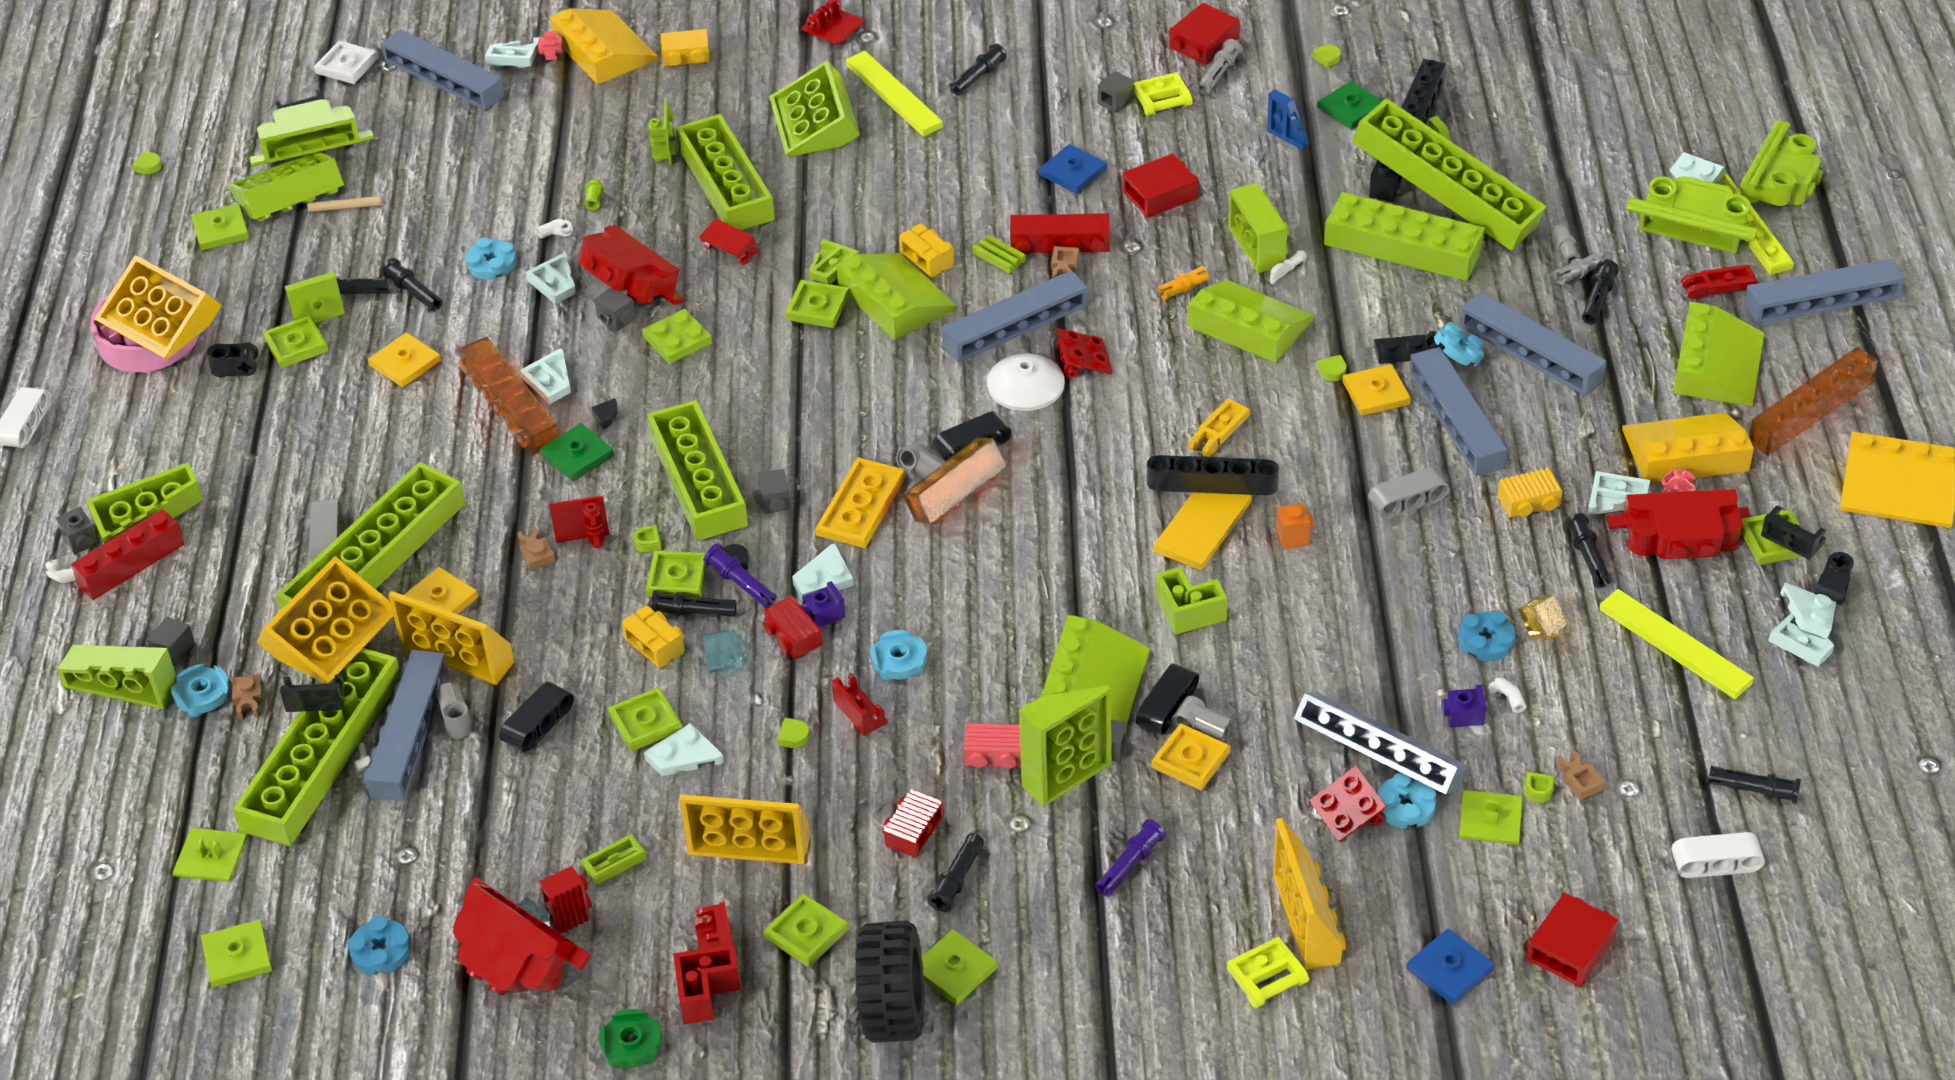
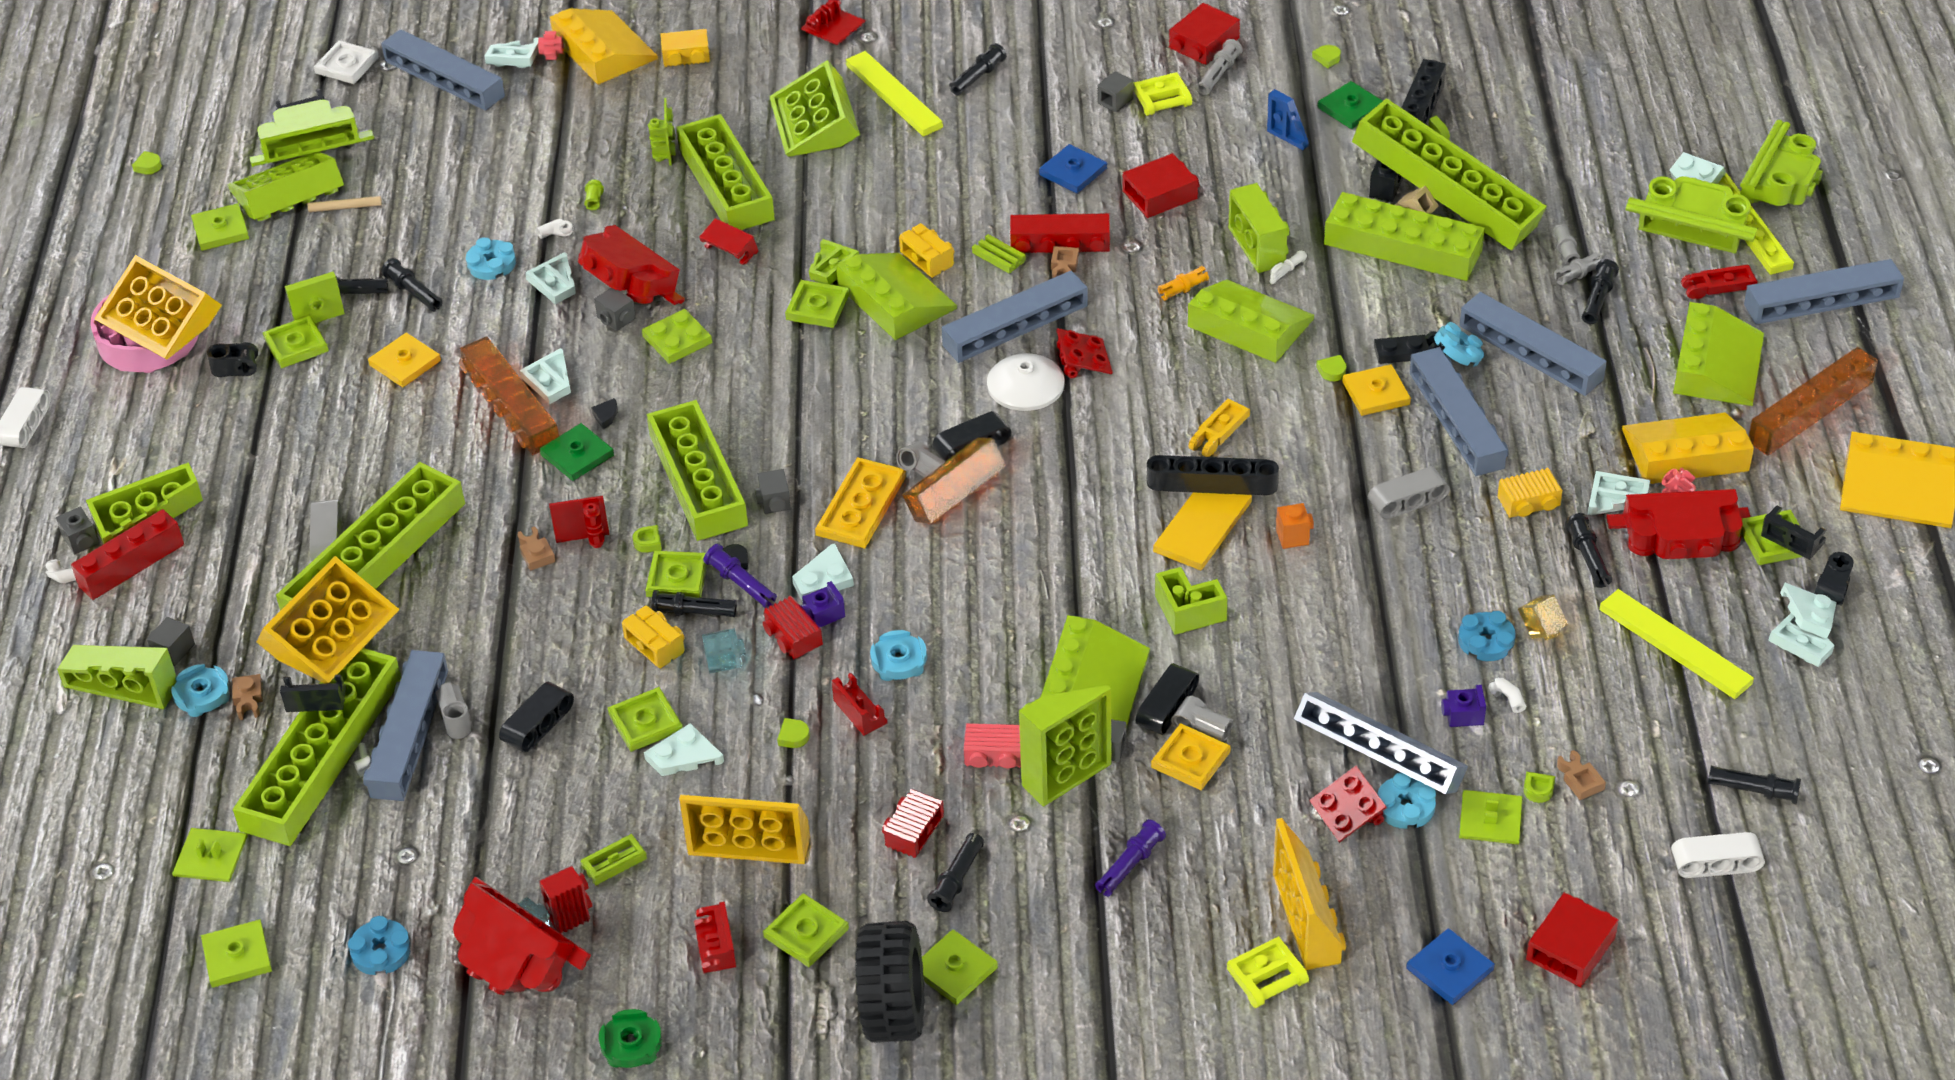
yellow slope [388,591,514,685] -> none
yellow plate [404,567,478,614] -> none
red brick [673,944,741,1025] -> none
none -> tan brick [1395,186,1439,214]

